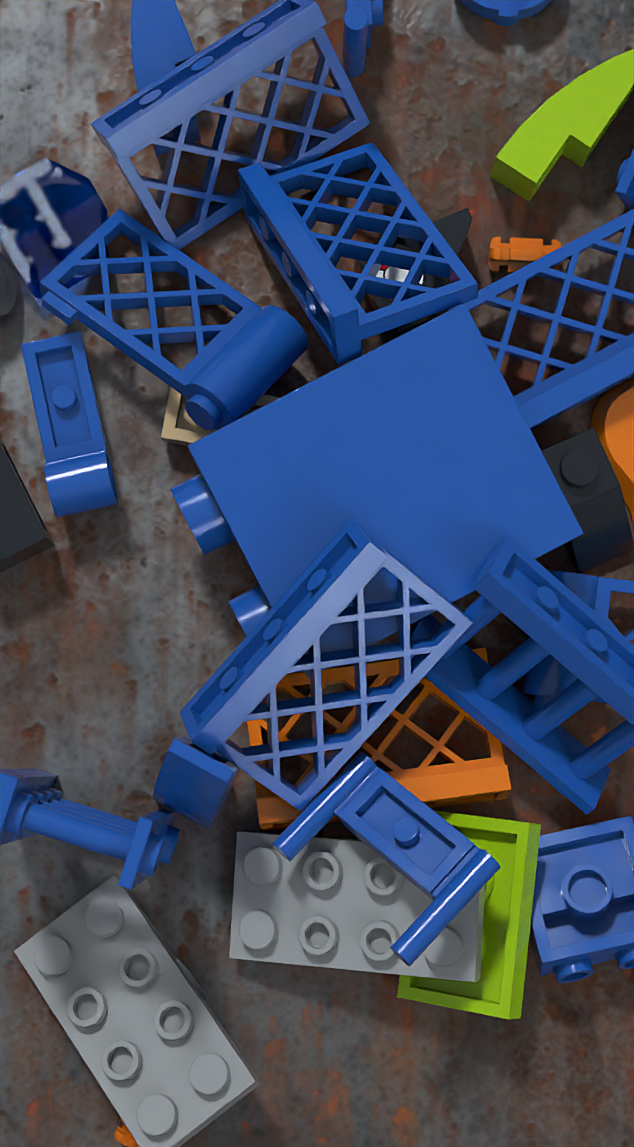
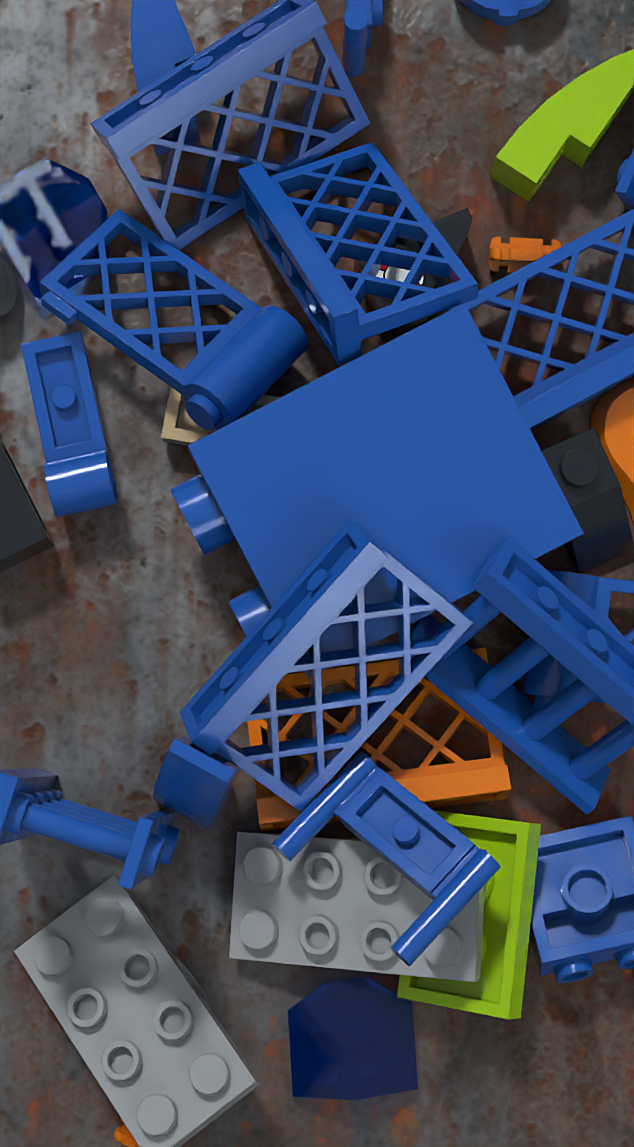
none -> clear blue slope [288,977,418,1100]

